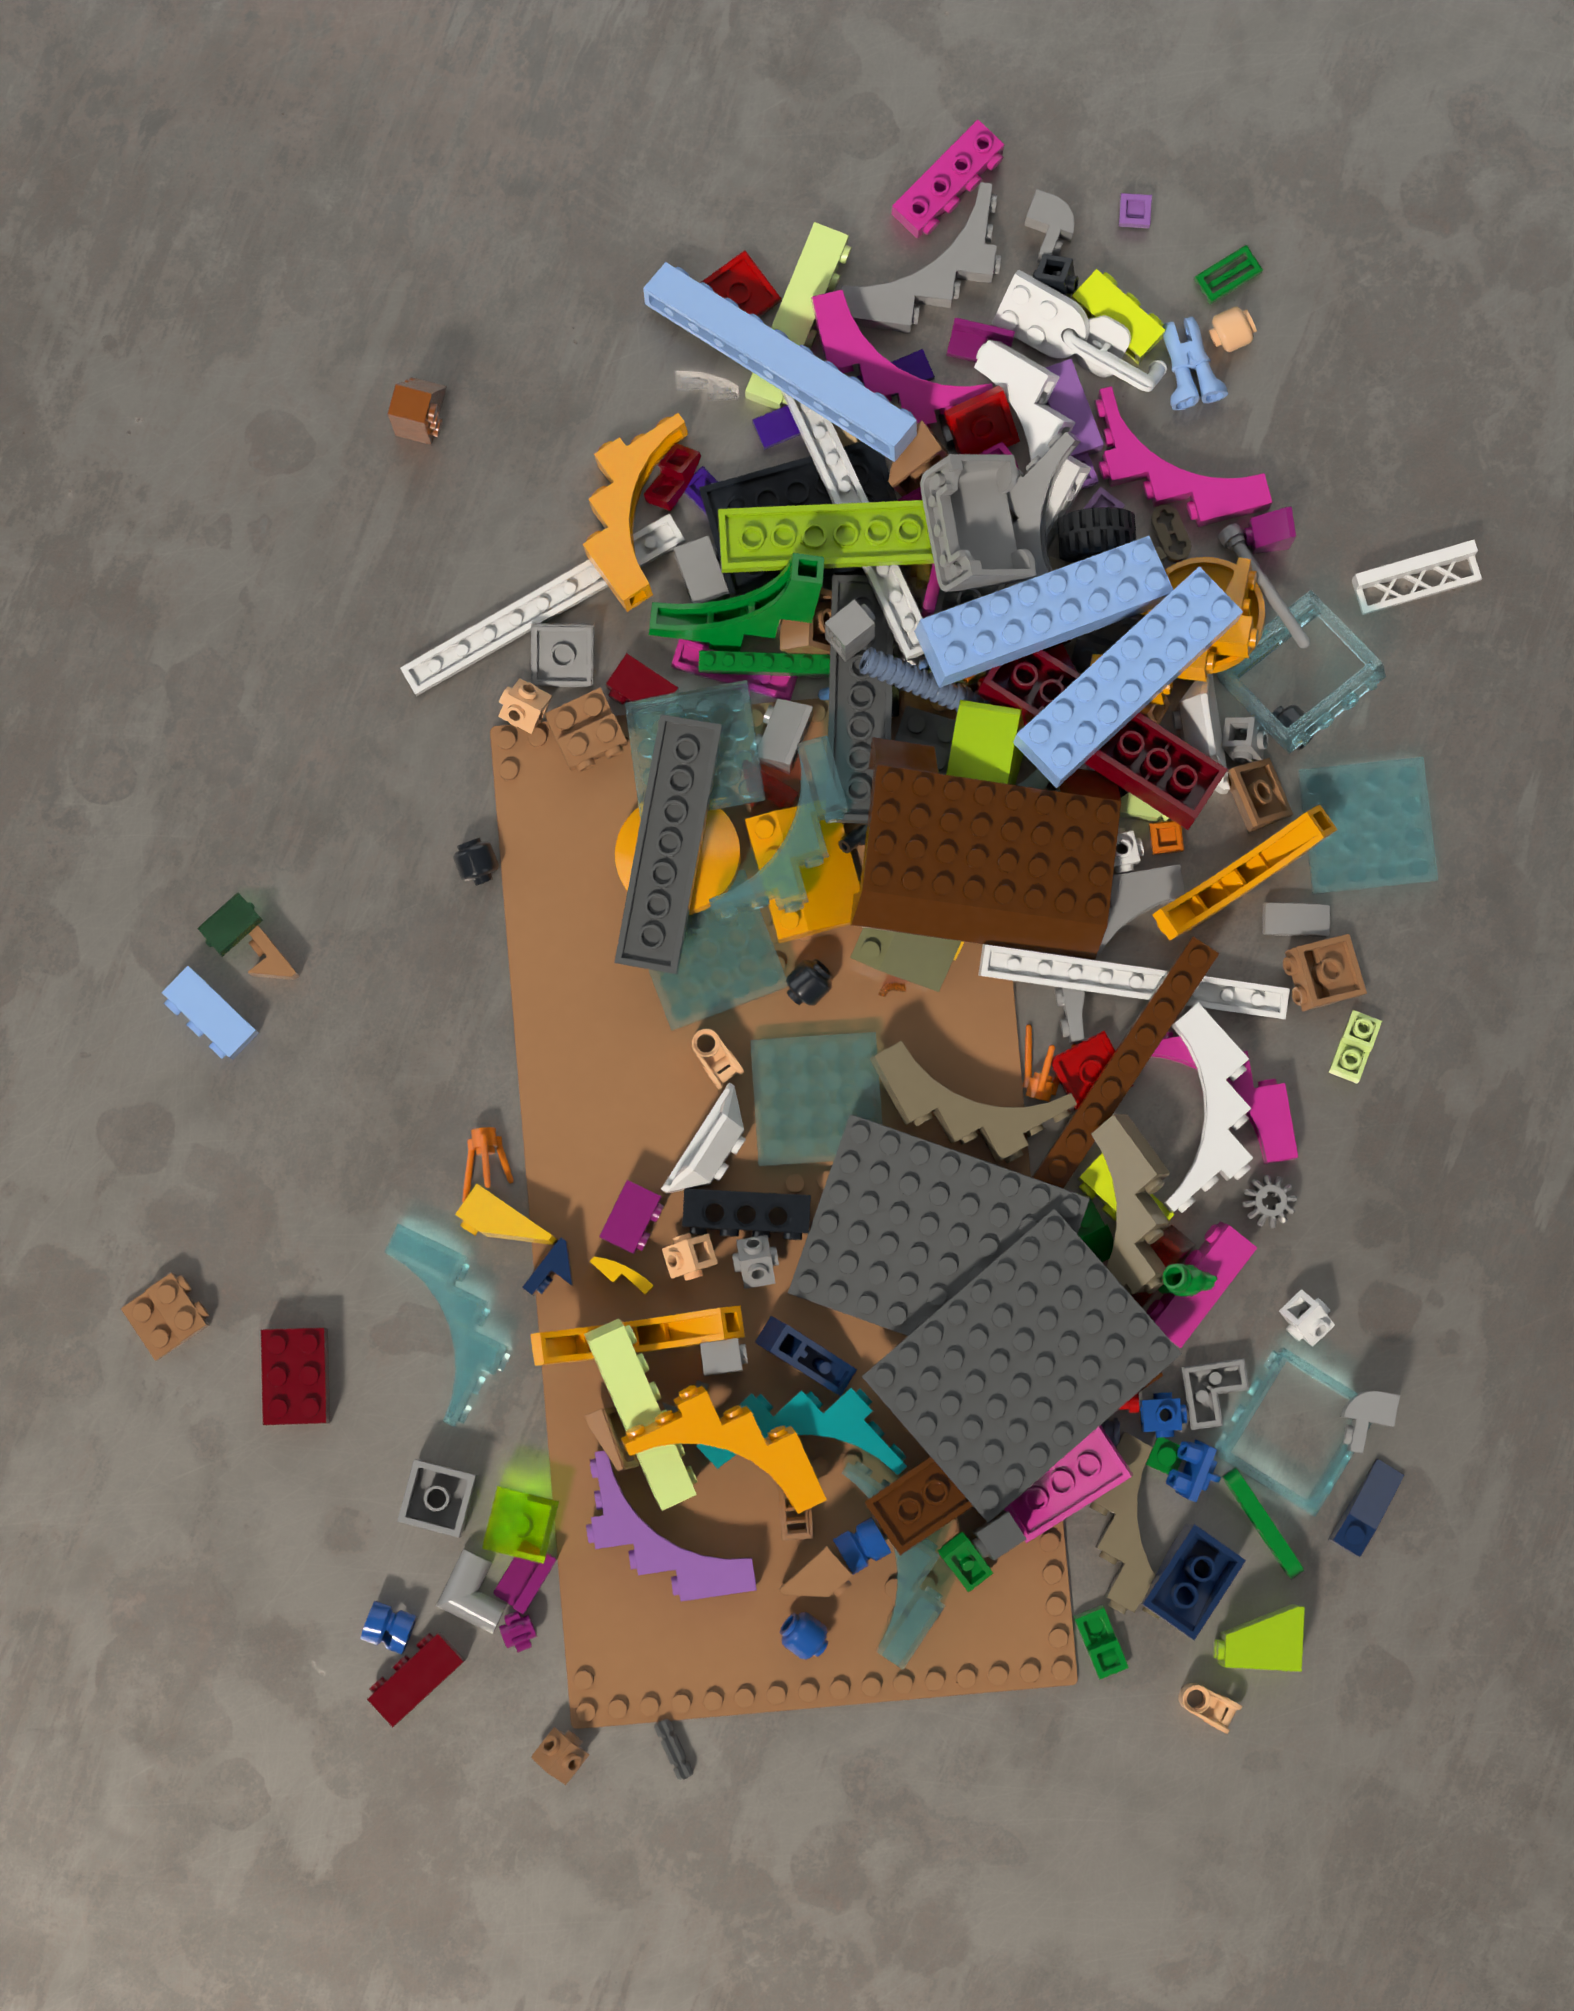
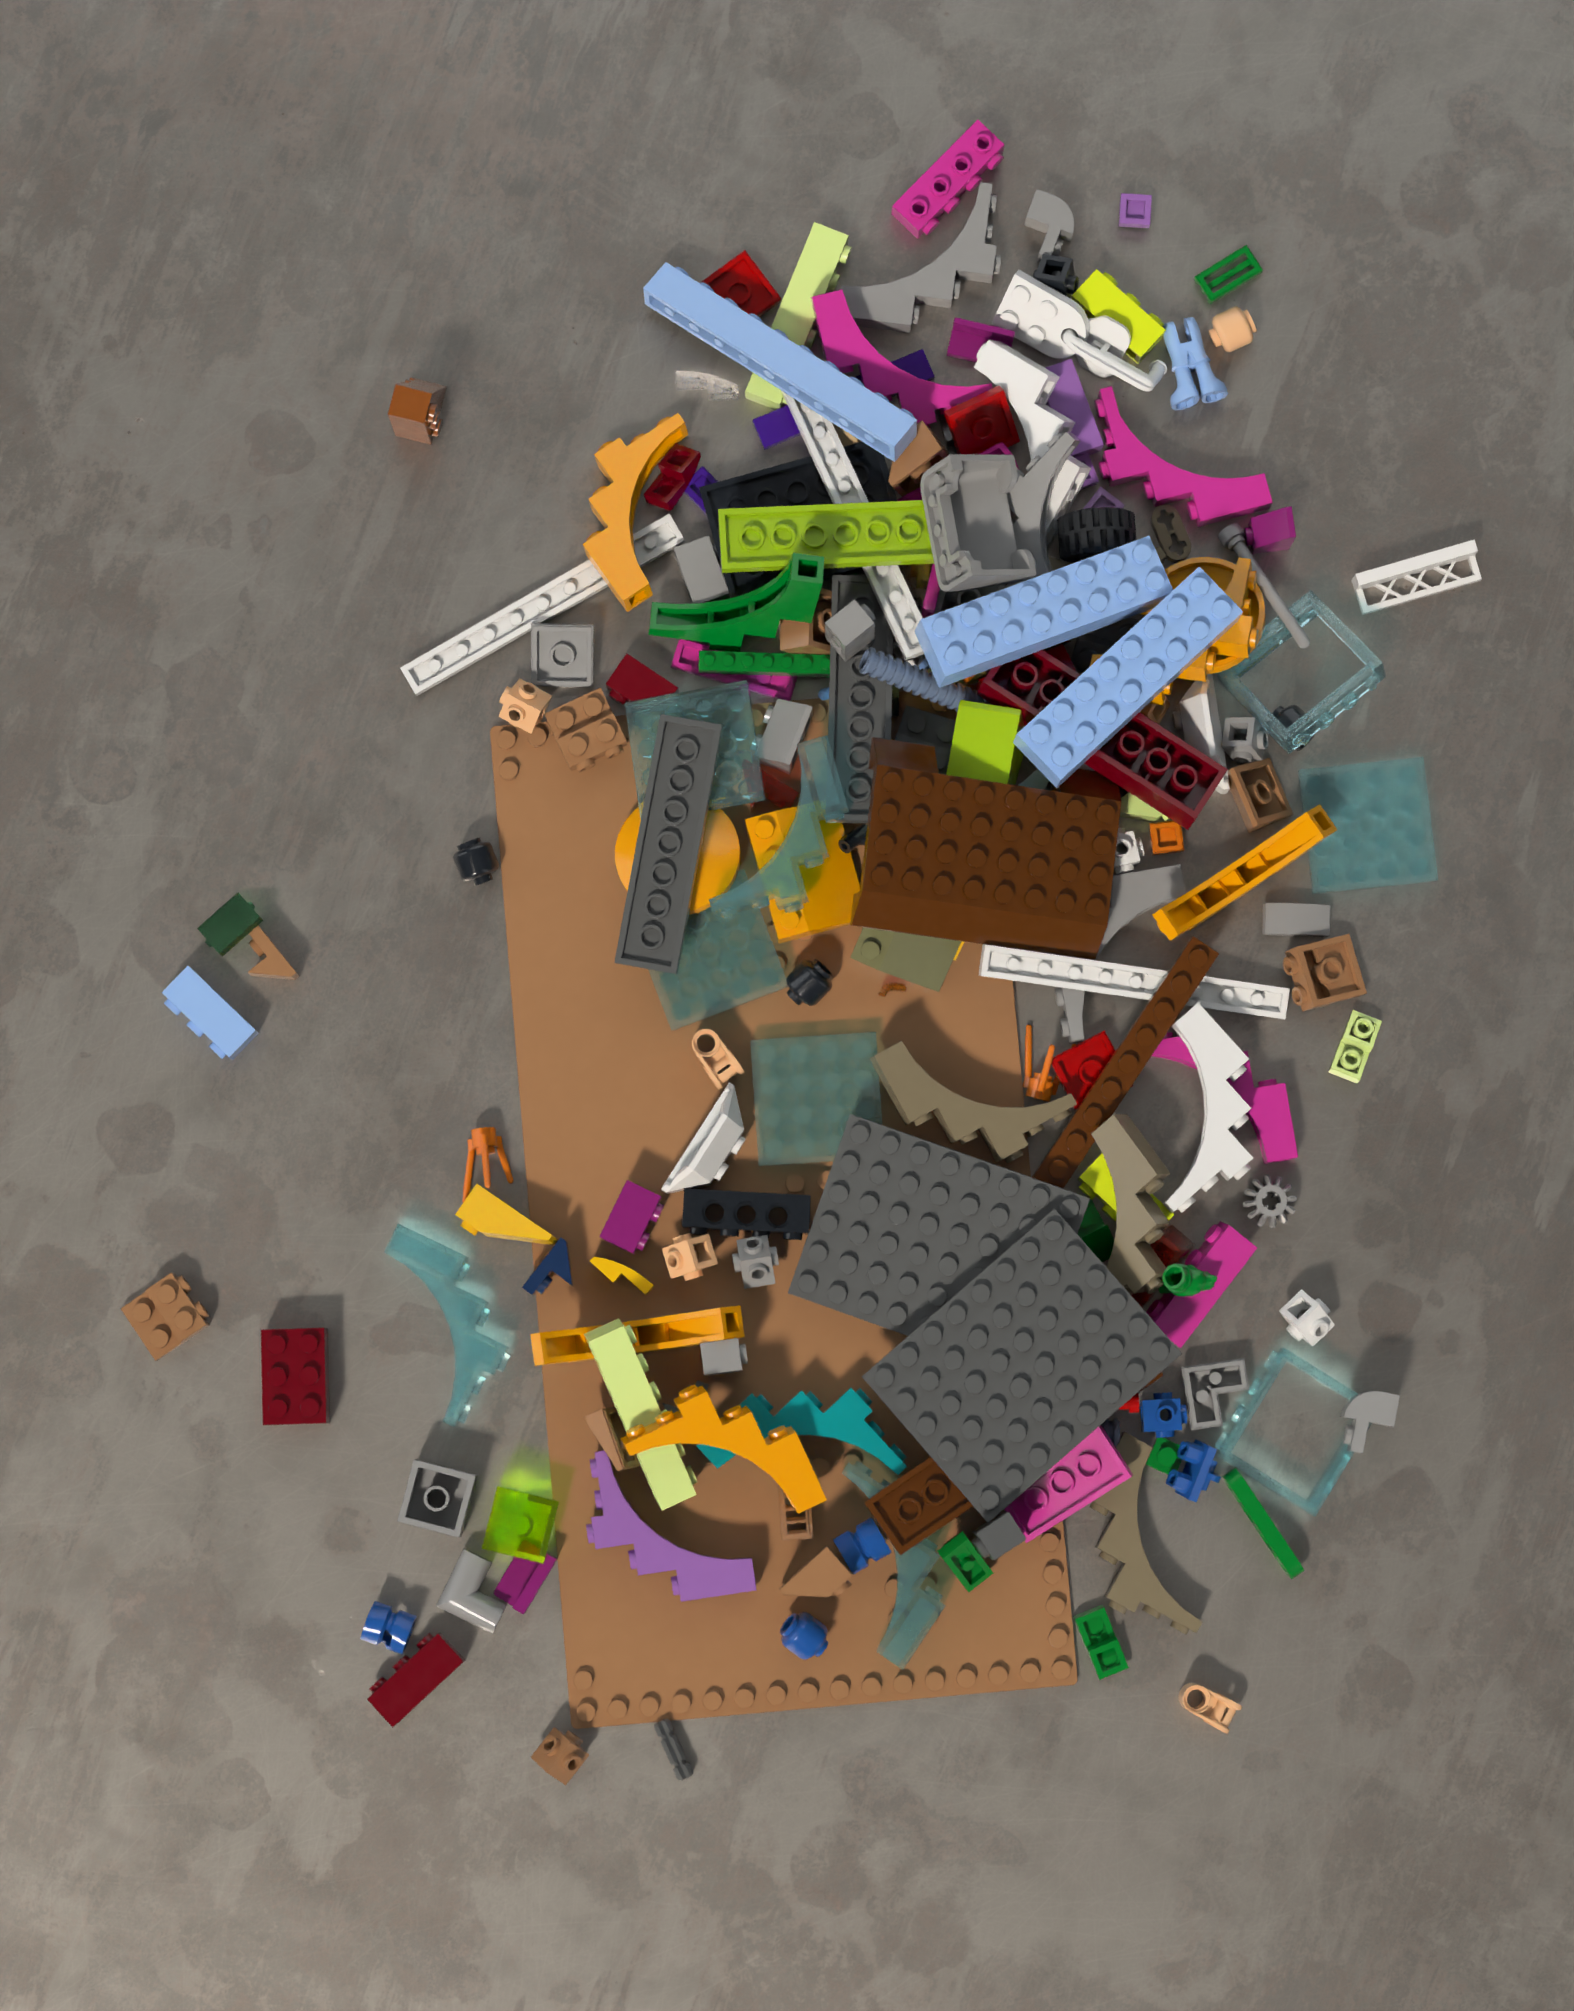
magenta gear [499,1611,537,1653] -> none
dark blue slope [754,1316,857,1396] -> none
dark blue slope [1141,1524,1246,1641] -> none
lime slope [1213,1604,1305,1672] -> none
dark blue slope [1328,1459,1404,1557] -> none

